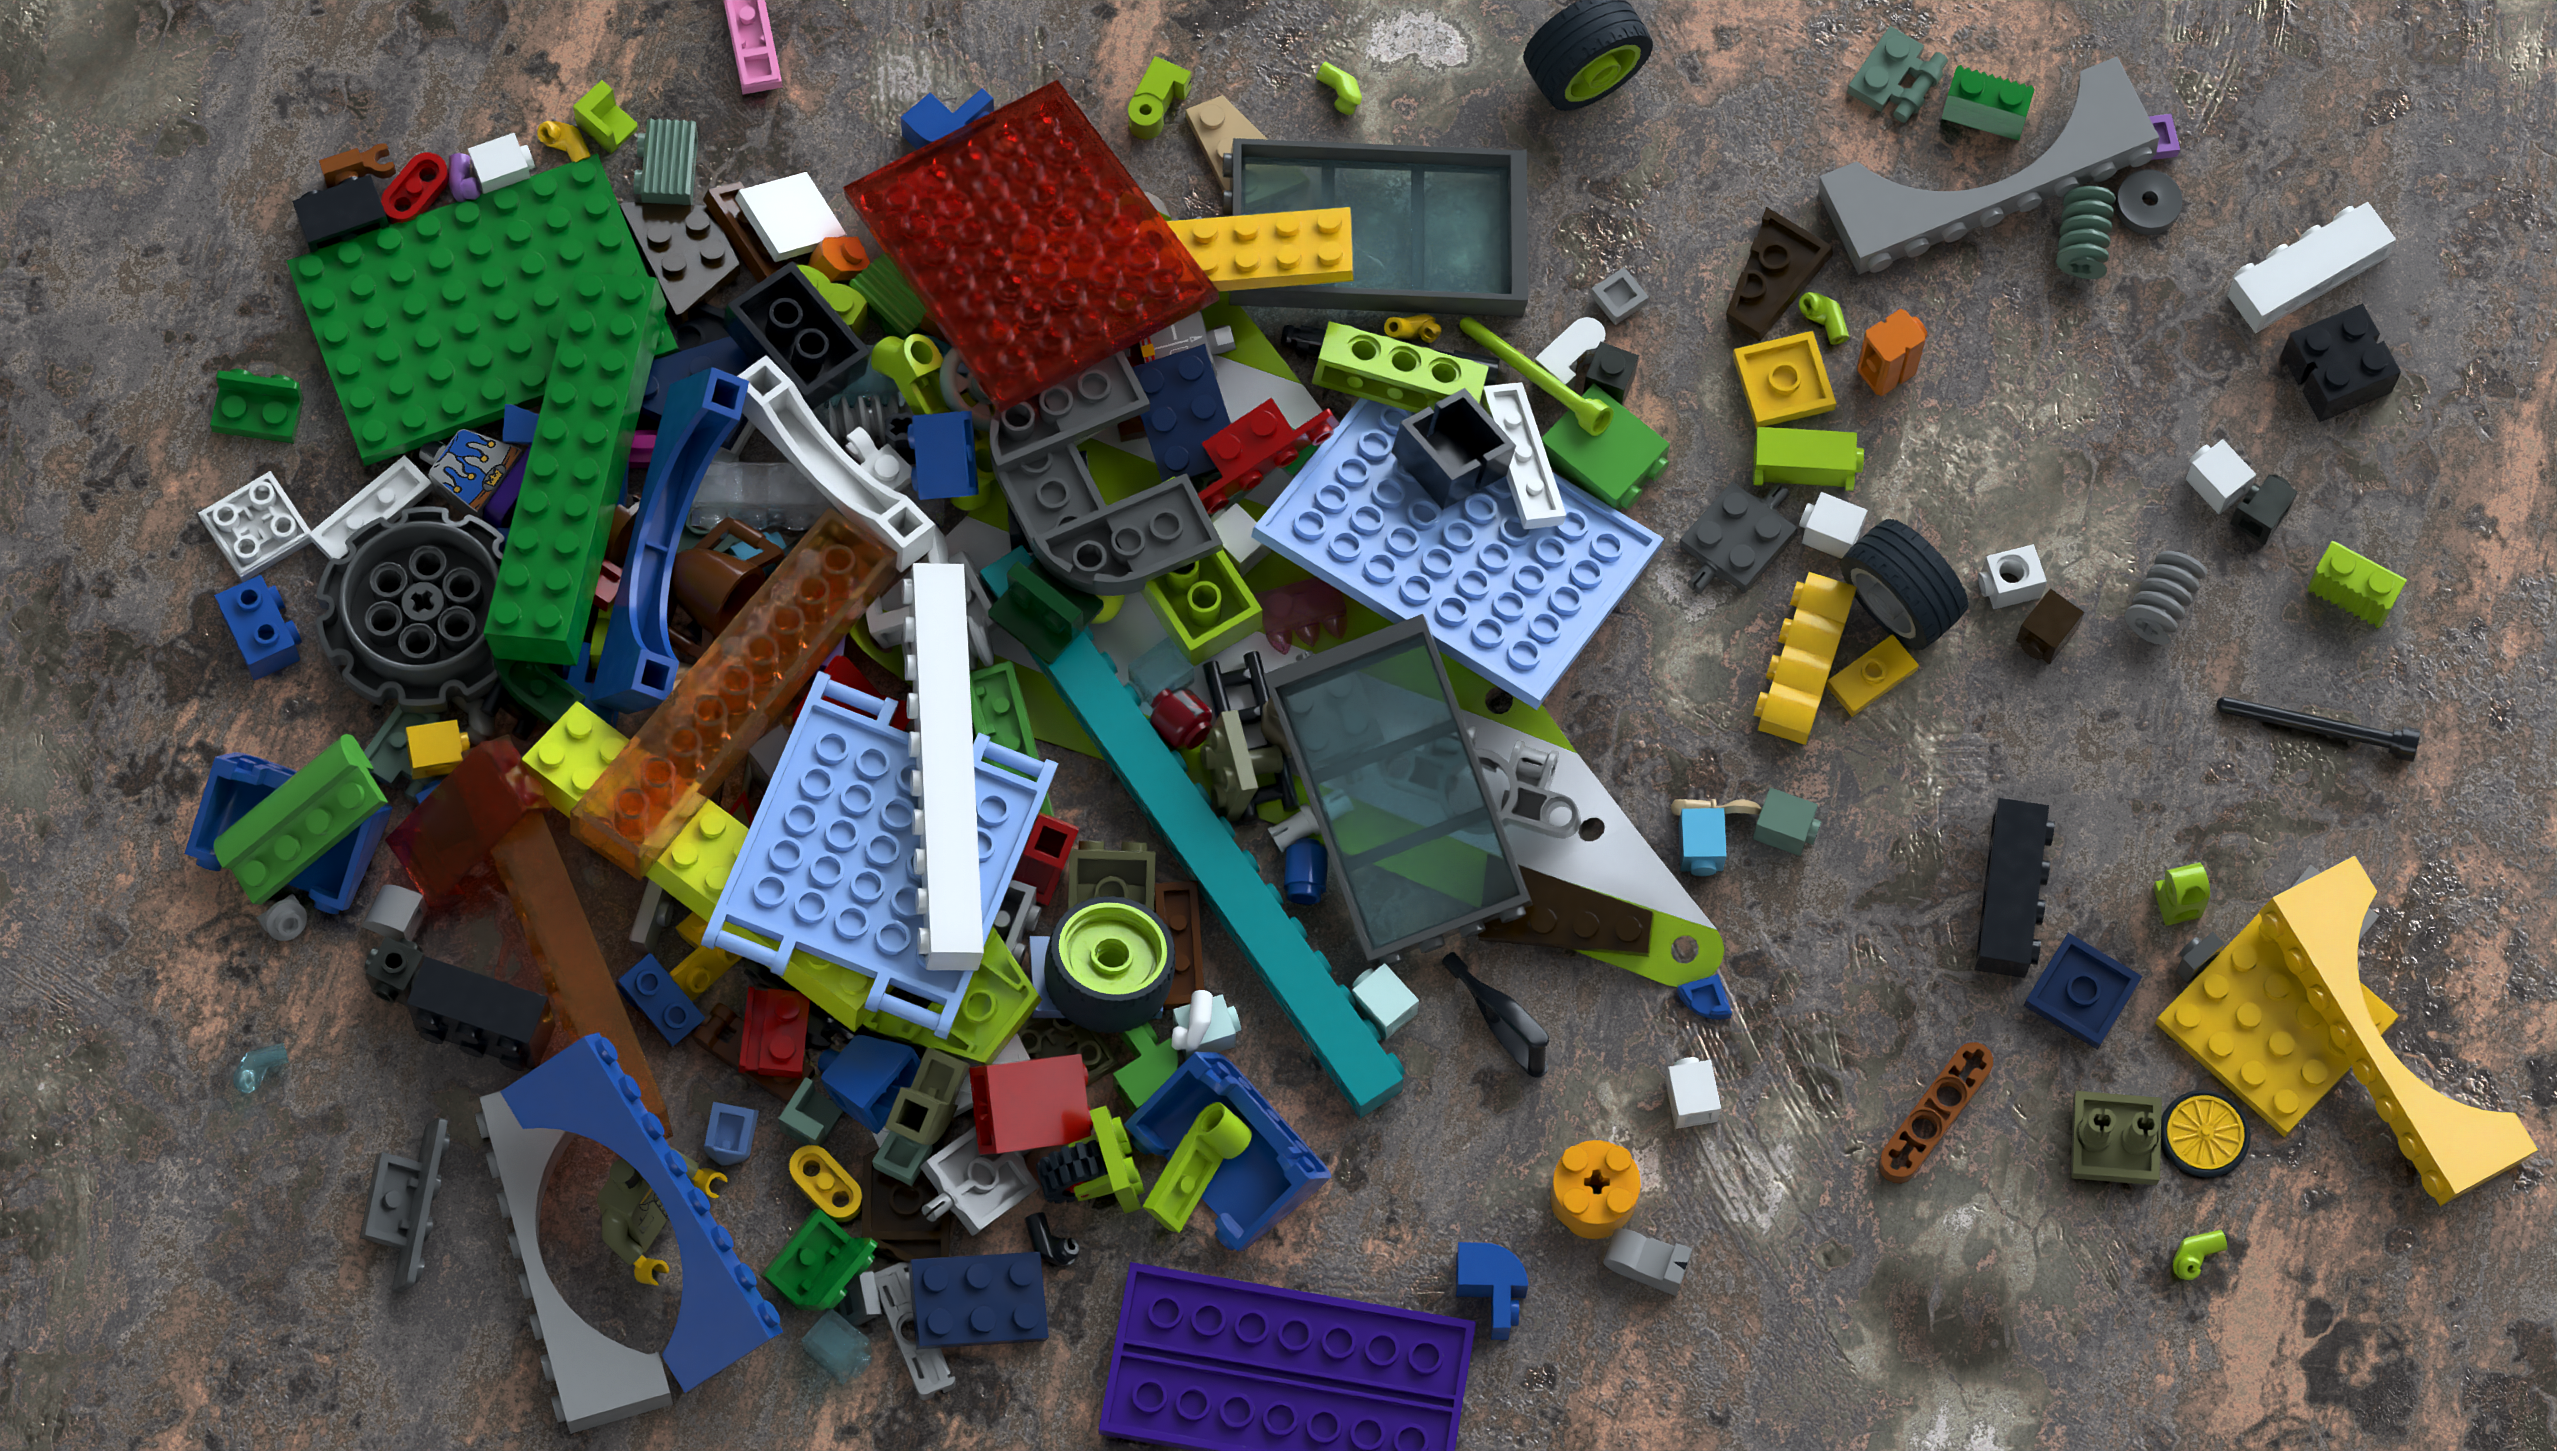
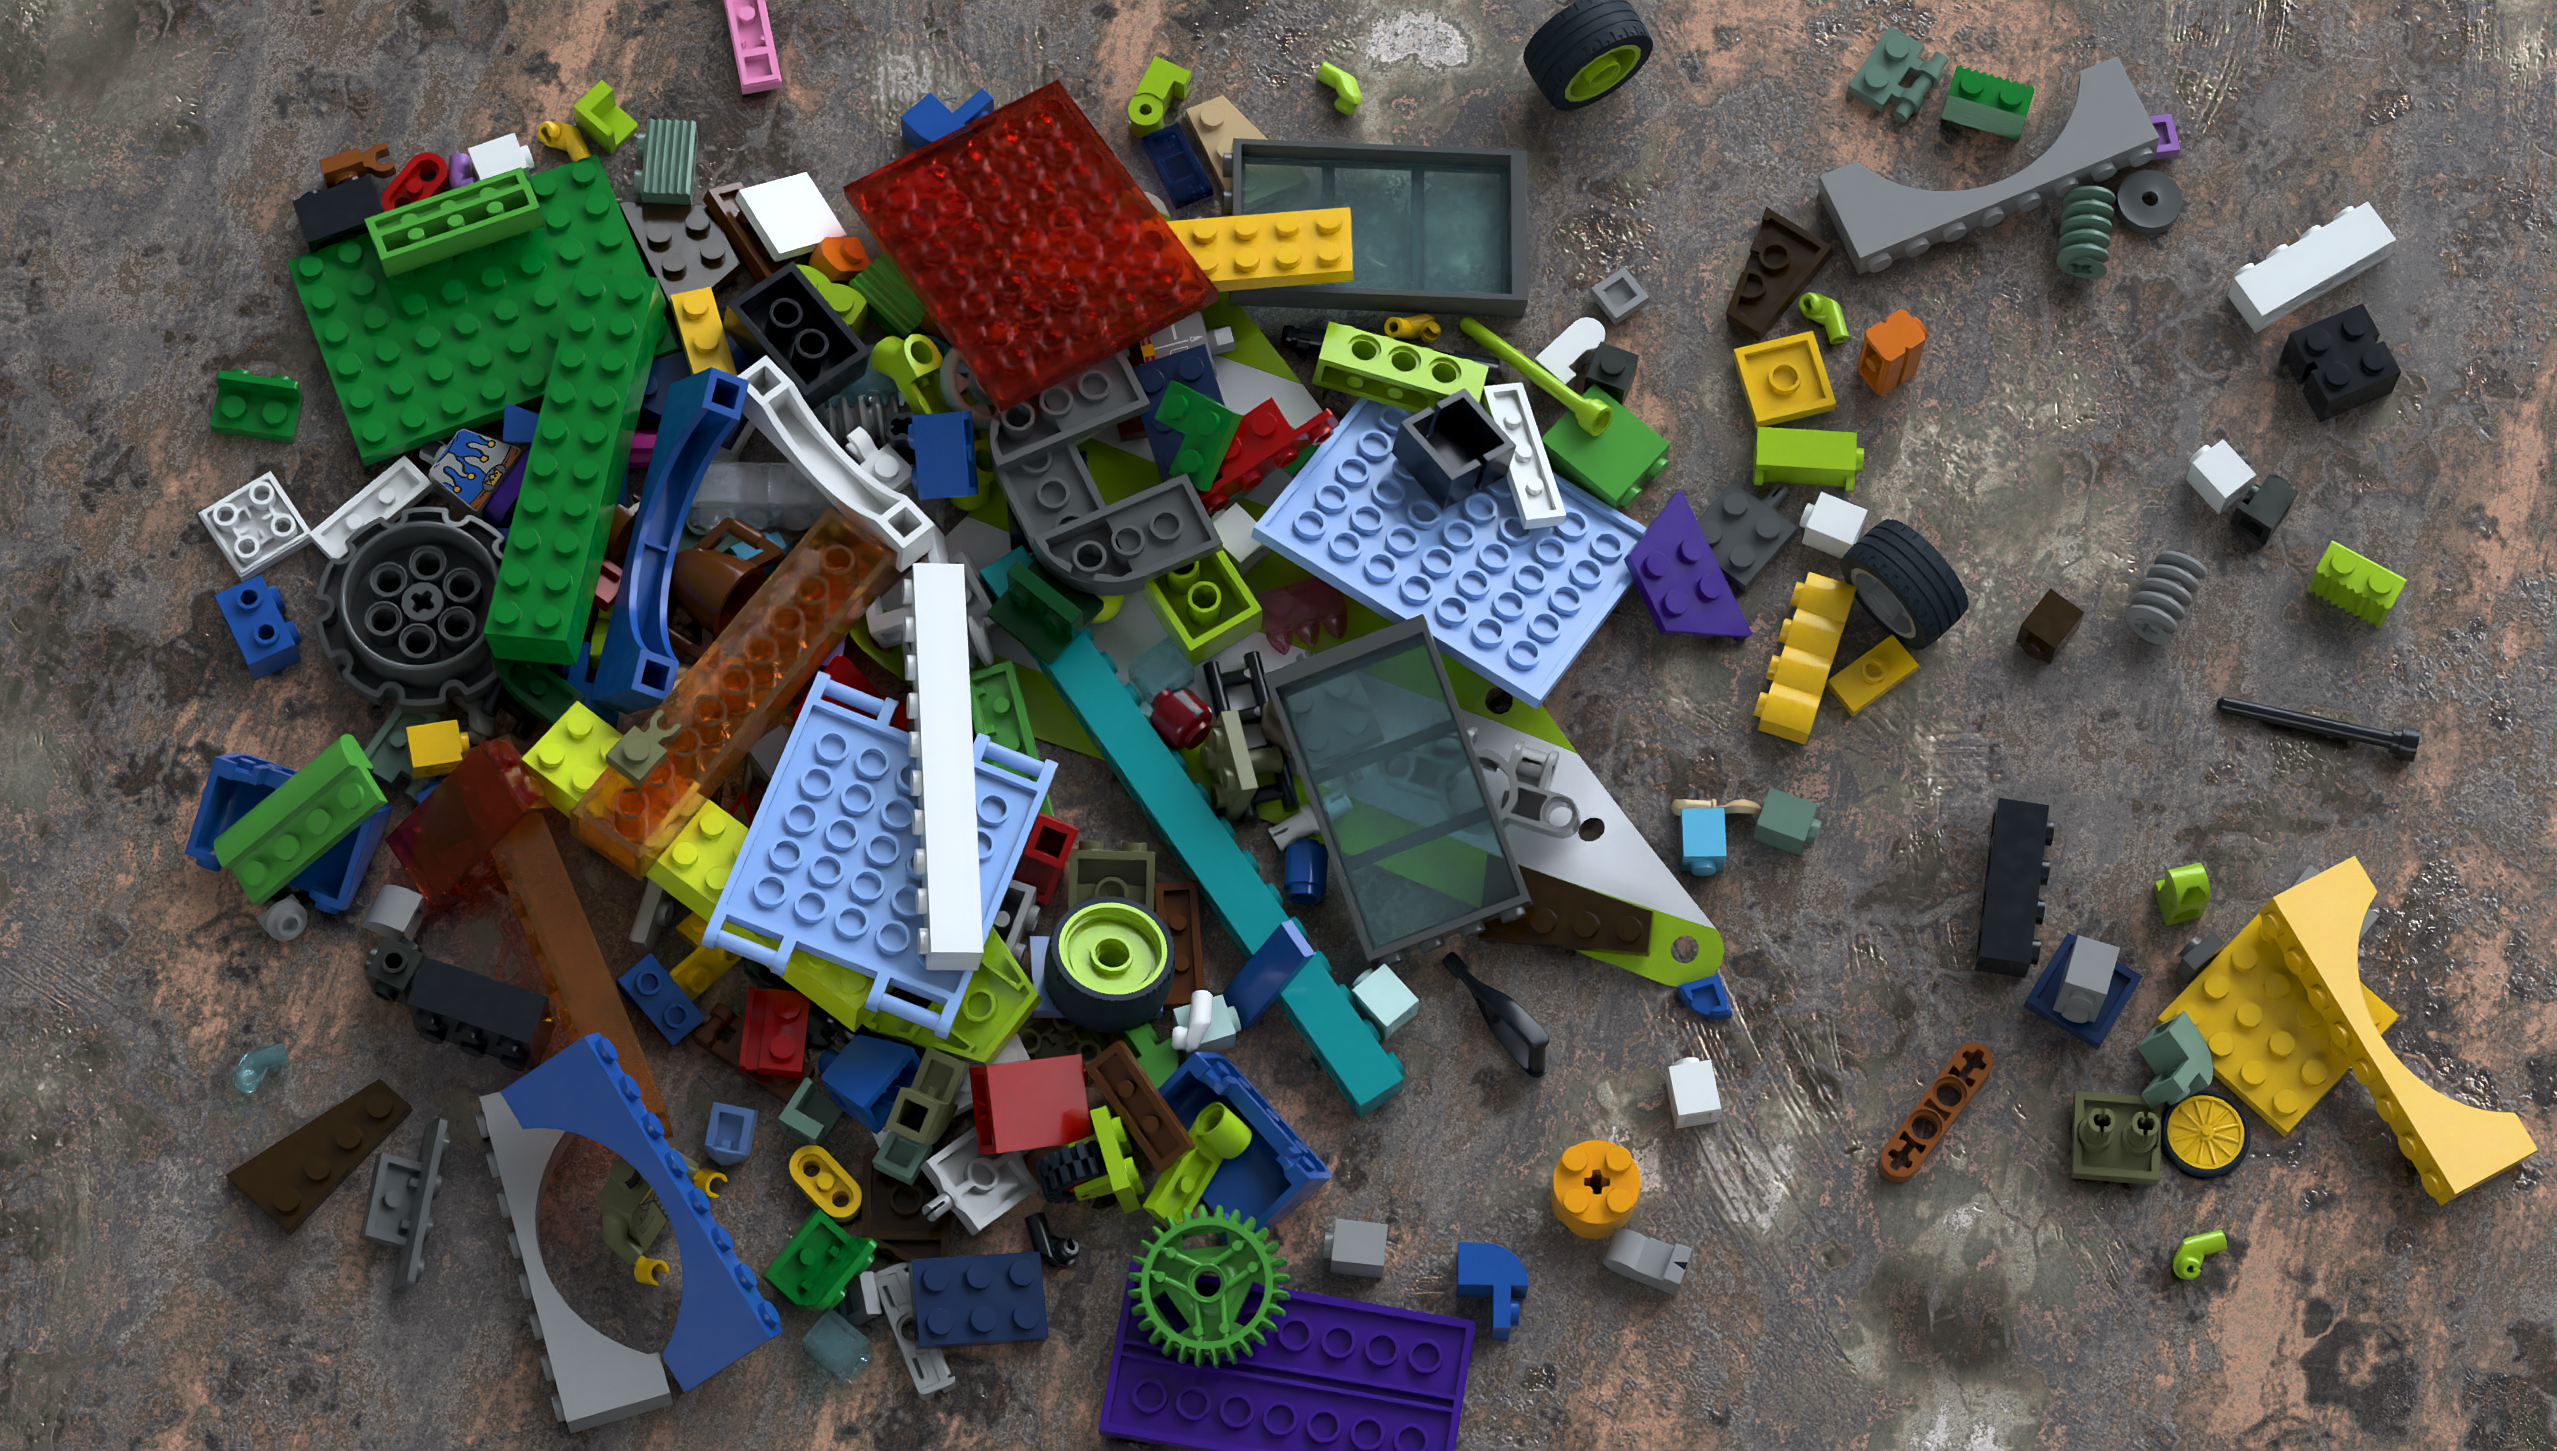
white brick [1978,544,2047,609] -> none
none -> dark brown wing [226,1078,412,1236]
none -> bright green brick [364,167,544,279]
none -> olive plate [606,709,682,788]
none -> yellow plate [670,287,737,376]
none -> reddish brown plate [1084,1040,1197,1173]
none -> bright green gear [1128,1205,1291,1368]
none -> clear blue tile [1141,122,1213,210]
none -> green plate [1154,380,1243,492]
none -> blue tile [1220,920,1315,1030]
none -> light grey brick [1323,1219,1388,1279]
none -> dark purple wing [1624,490,1752,641]
none -> light grey brick [2053,935,2120,1023]
none -> sand green brick [2137,1011,2213,1109]

